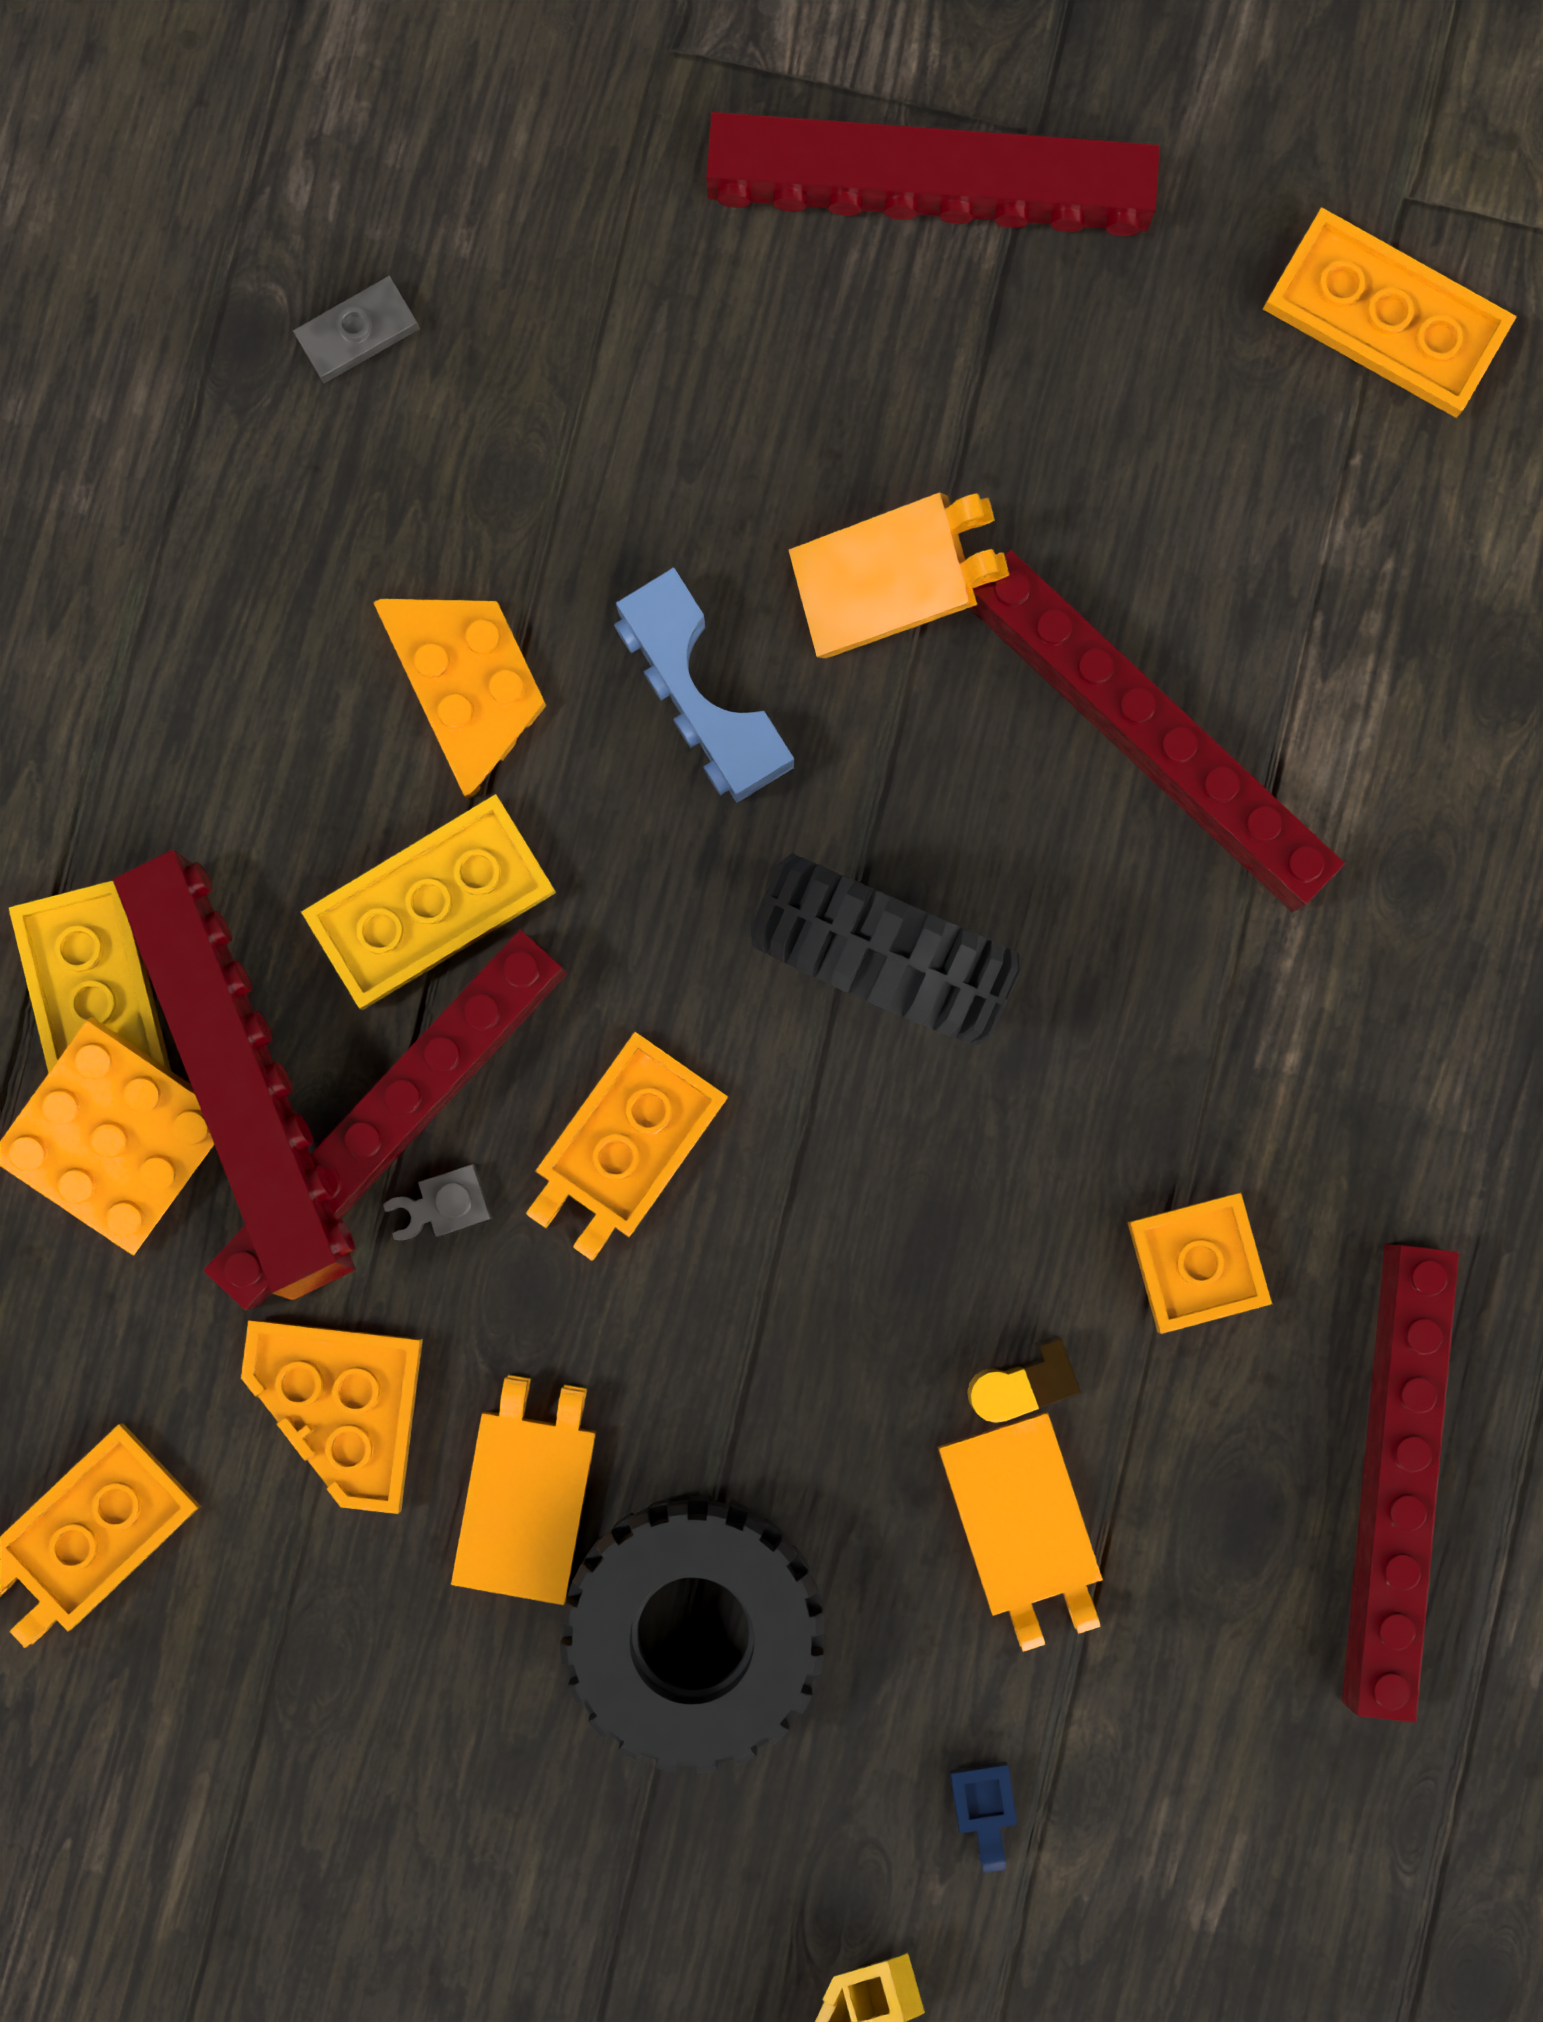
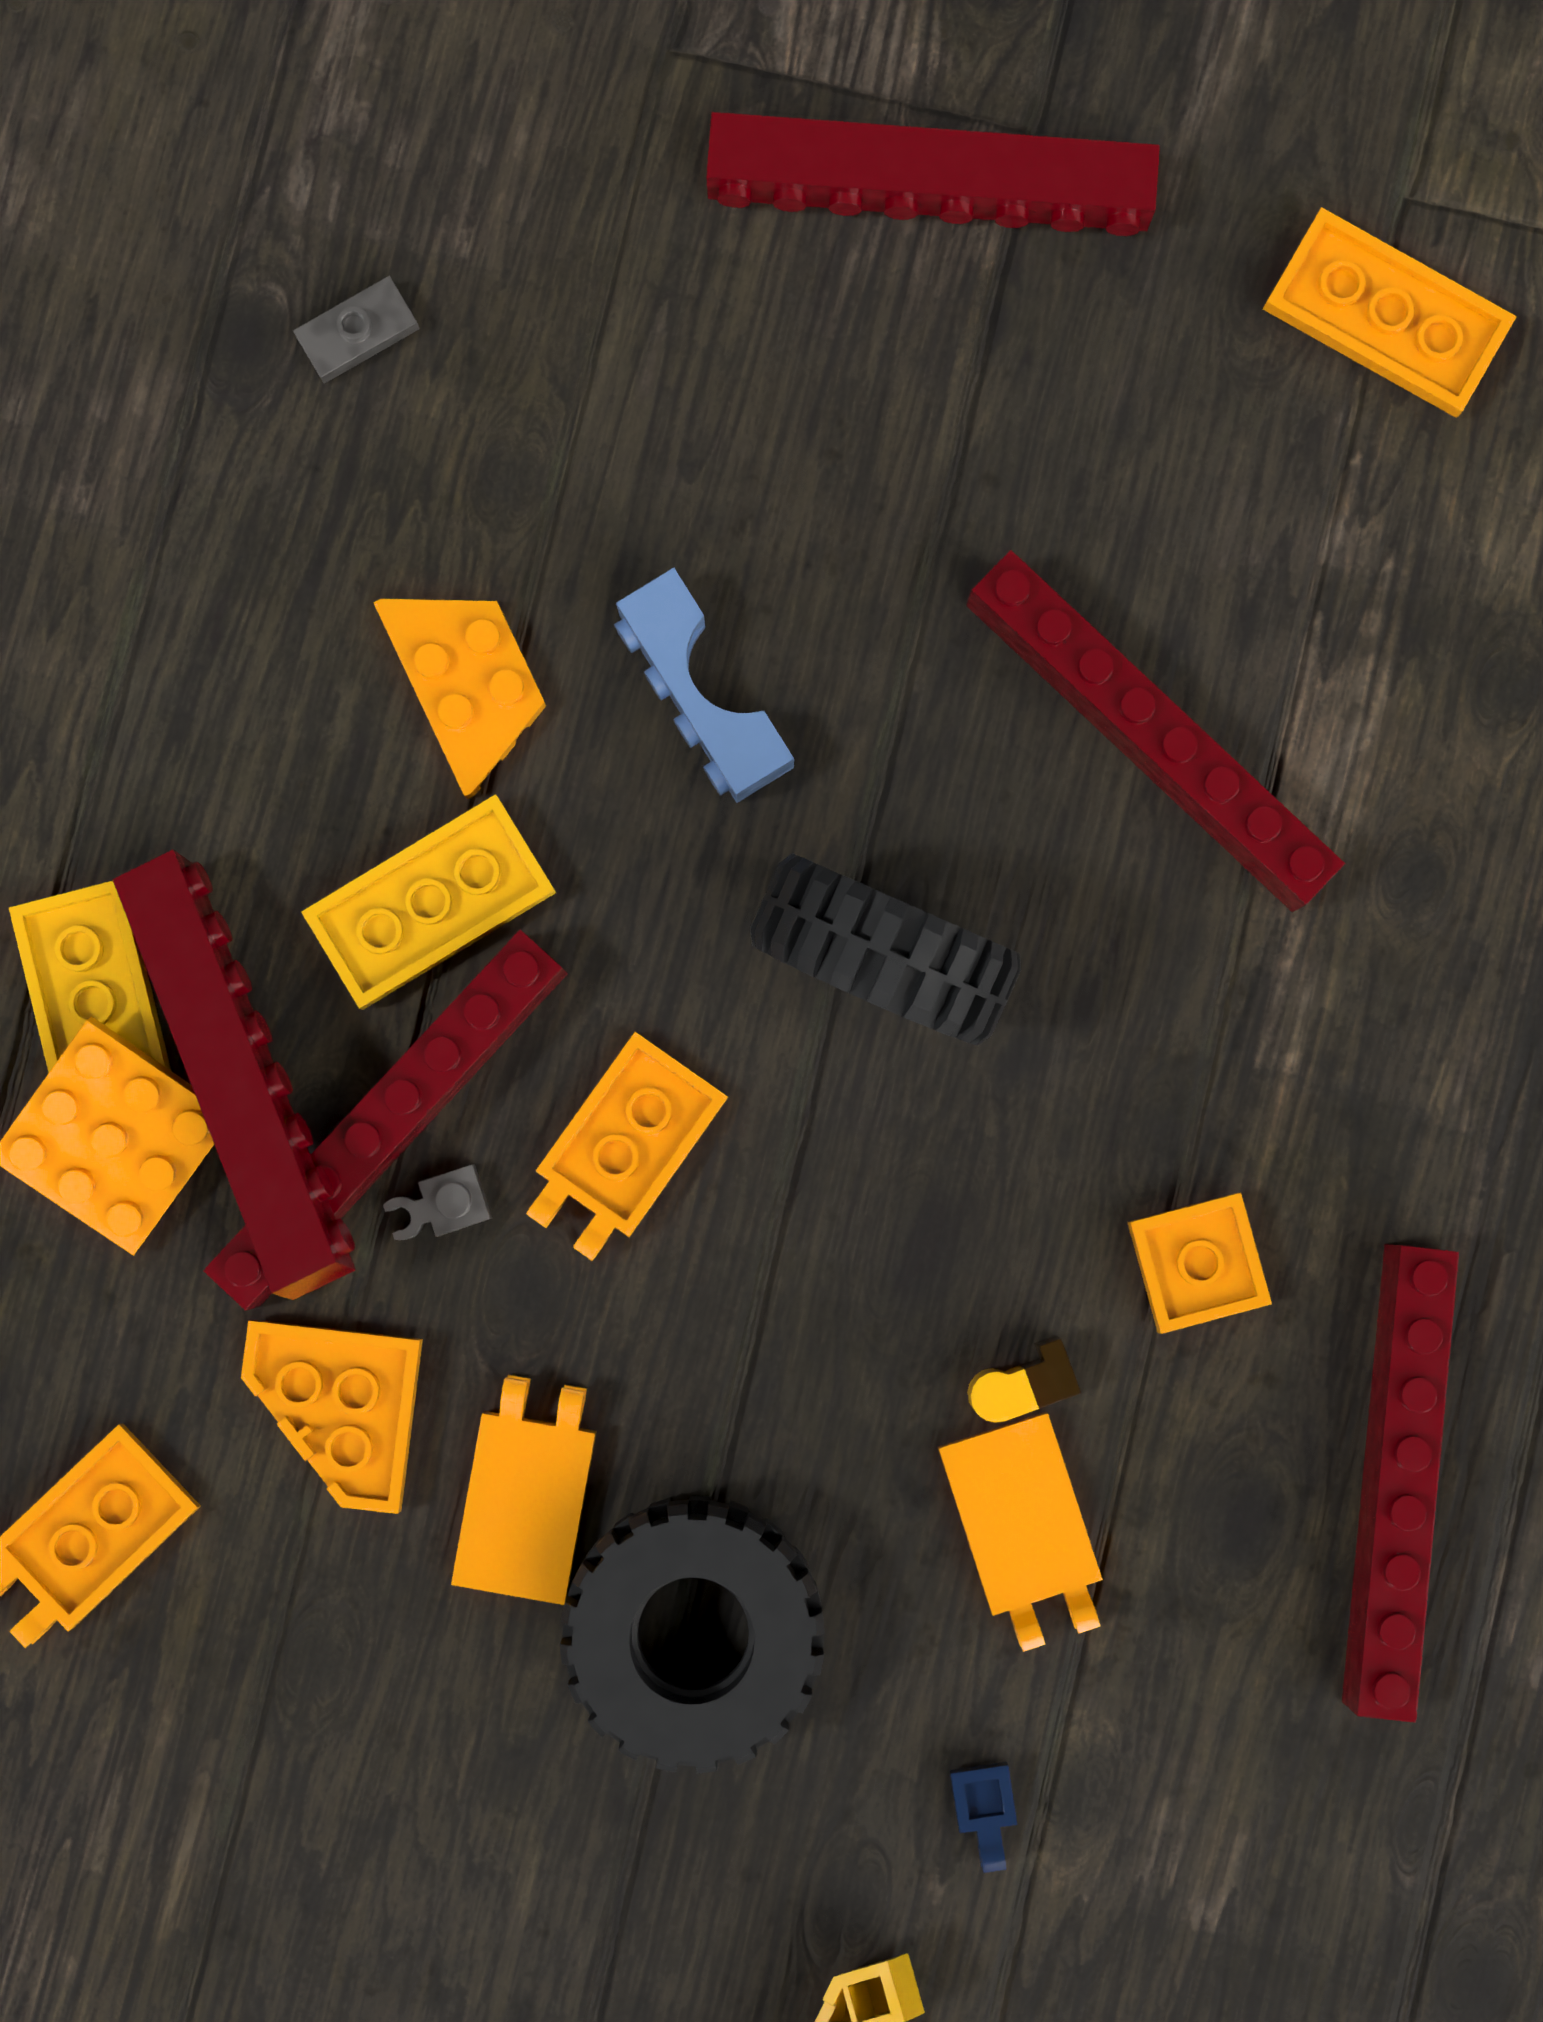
light orange tile [789,492,1010,659] -> none

